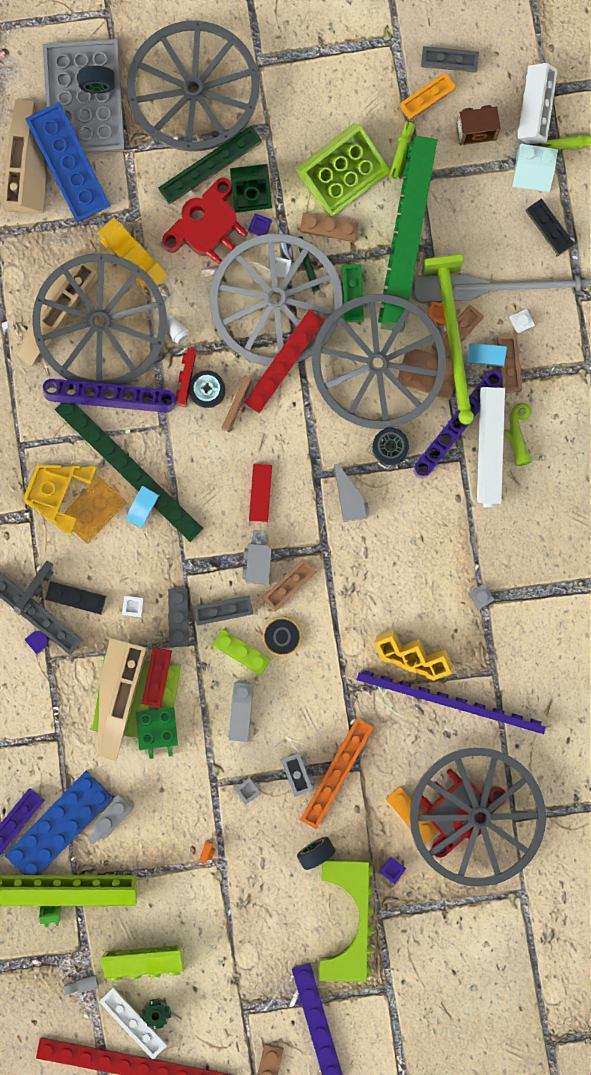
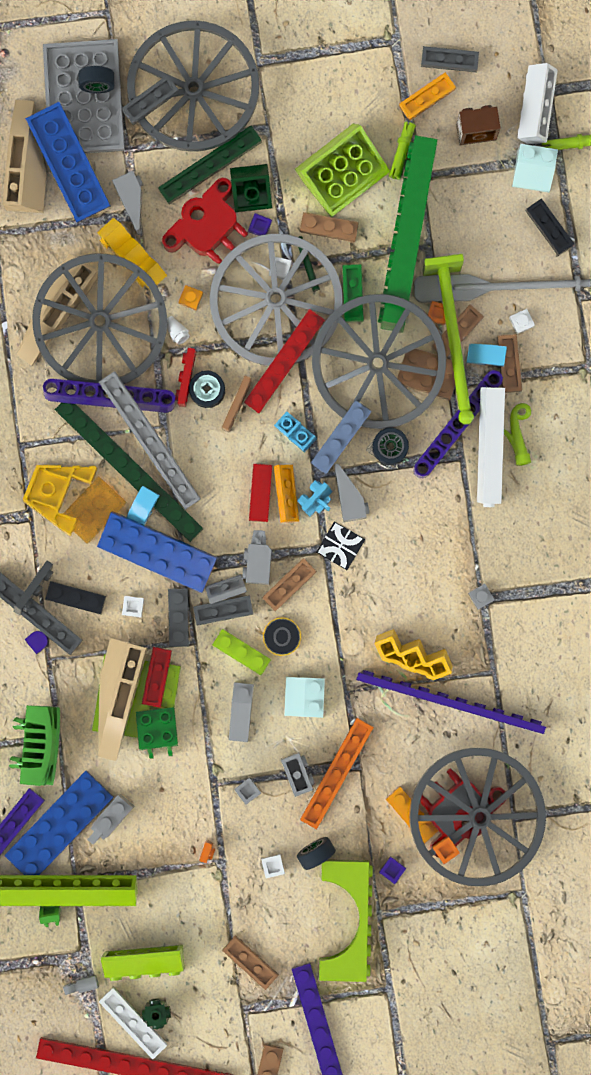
none -> bright green piece [9,705,60,786]
none -> blue plate [97,511,217,593]
none -> light grey tile [99,371,201,509]
none -> light grey slope [112,171,143,235]
none -> dark grey plate [122,75,179,125]
none -> light orange plate [178,285,203,310]
none -> light grey plate [205,575,247,604]
none -> medium nougat tile [222,935,279,990]
none -> white plate [261,854,285,878]
none -> medium azure slope [274,411,317,453]
none -> light orange plate [274,465,299,523]
none -> light aqua slope [284,677,325,718]
none -> medium azure hips [297,480,333,517]
none -> sand blue brick [311,400,372,474]
none -> sticker [316,521,365,570]
none -> orange plate [432,836,460,864]

